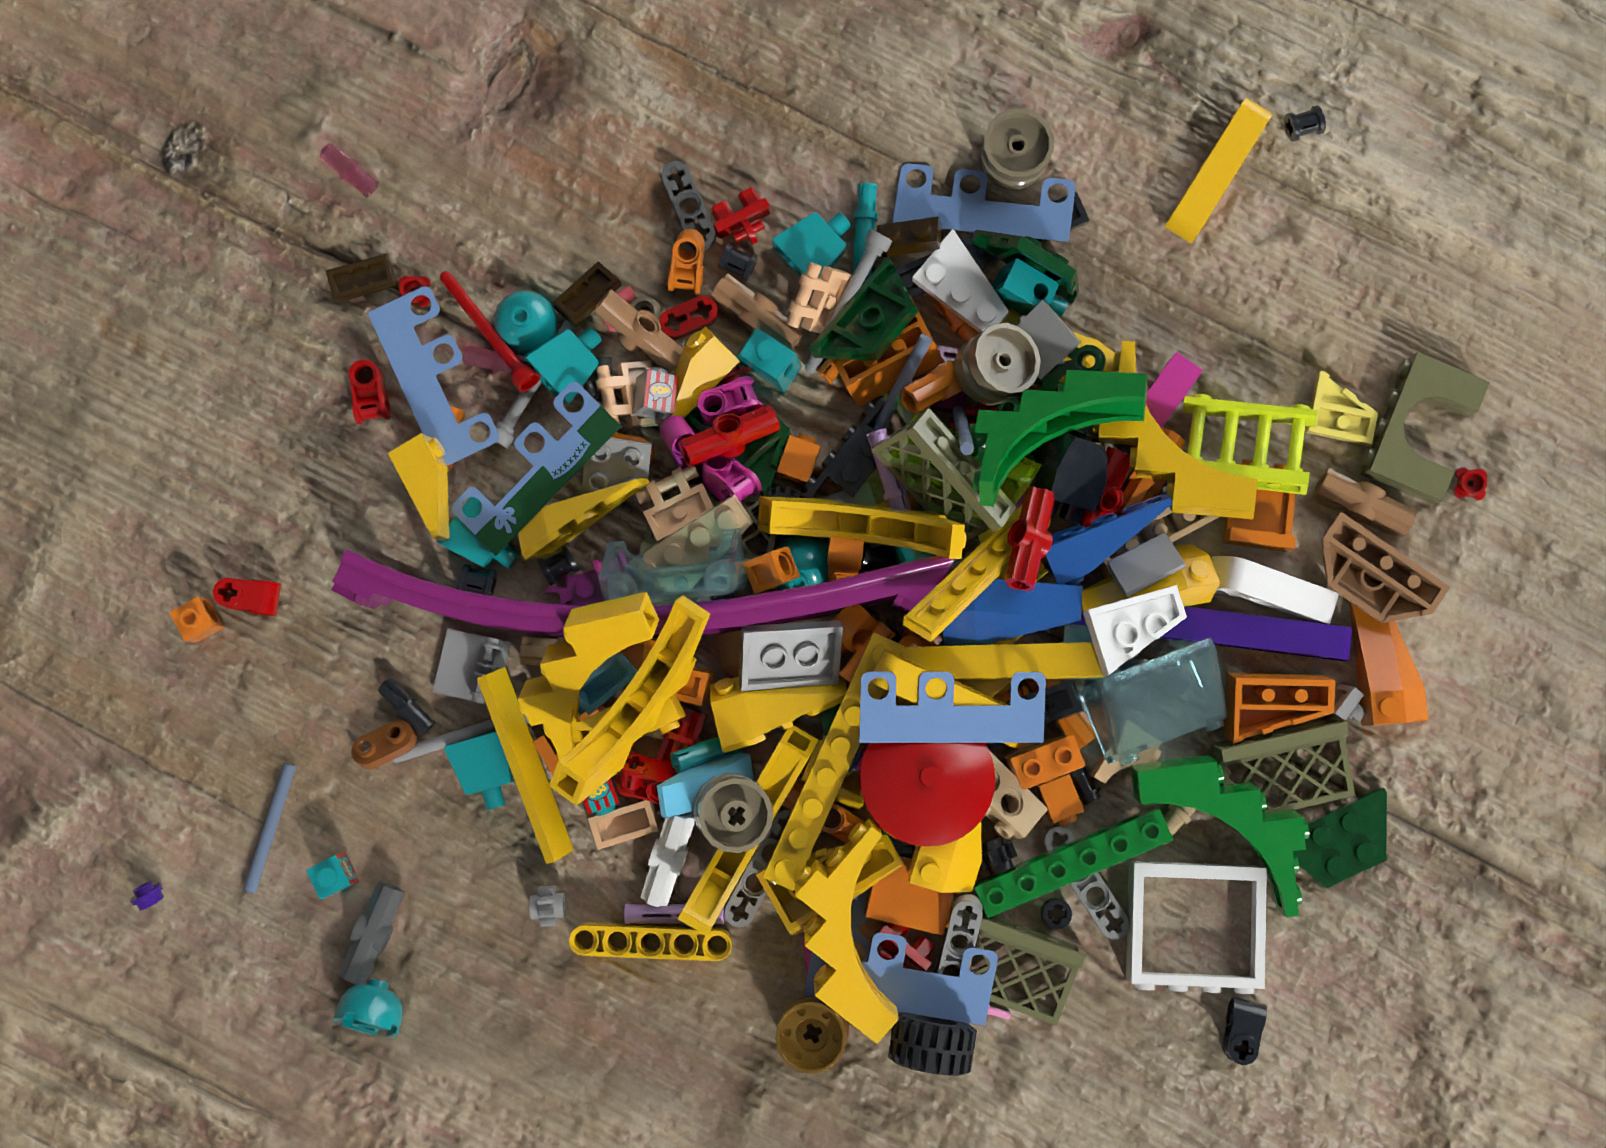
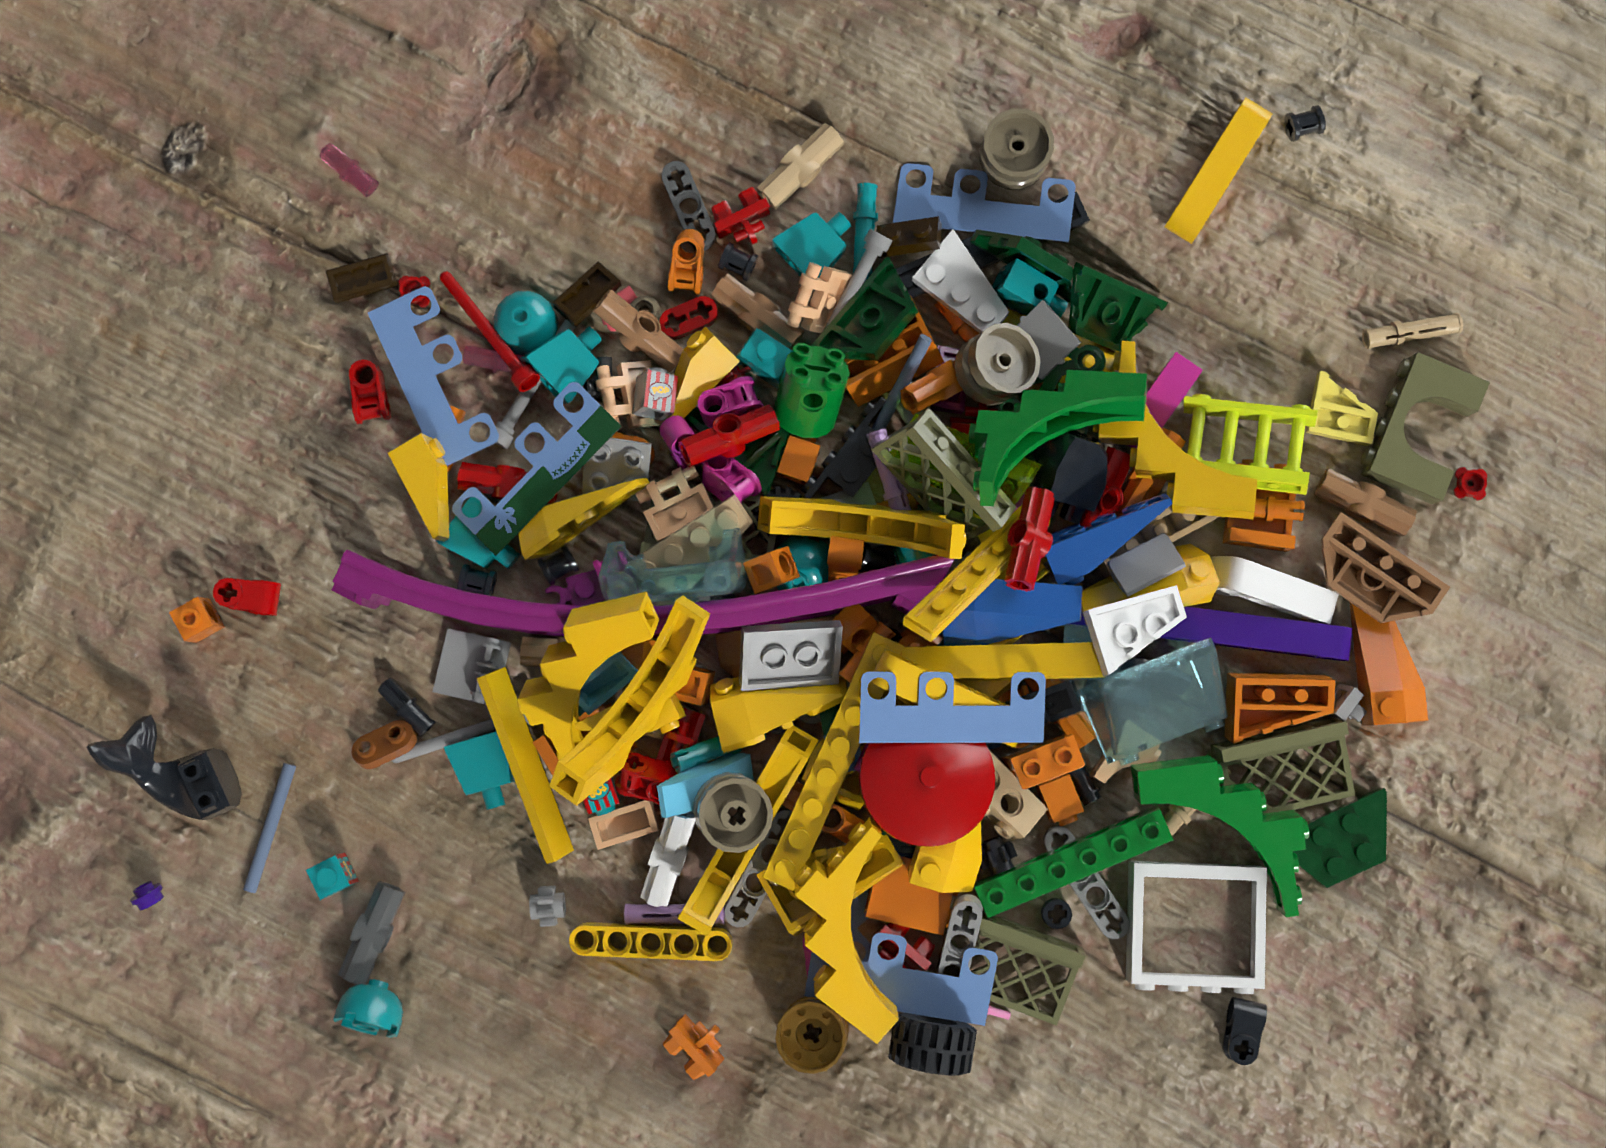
sand blue bar [952,406,974,455] -> none
none -> black hips [86,715,242,820]
none -> red piece [457,462,558,504]
none -> orange hips [663,1014,725,1080]
none -> tan piece [757,123,844,210]
none -> green cylinder [773,343,850,438]
none -> dark green wing [1068,262,1168,351]
none -> orange pin [1254,496,1305,522]
none -> tan pin [1362,313,1463,349]

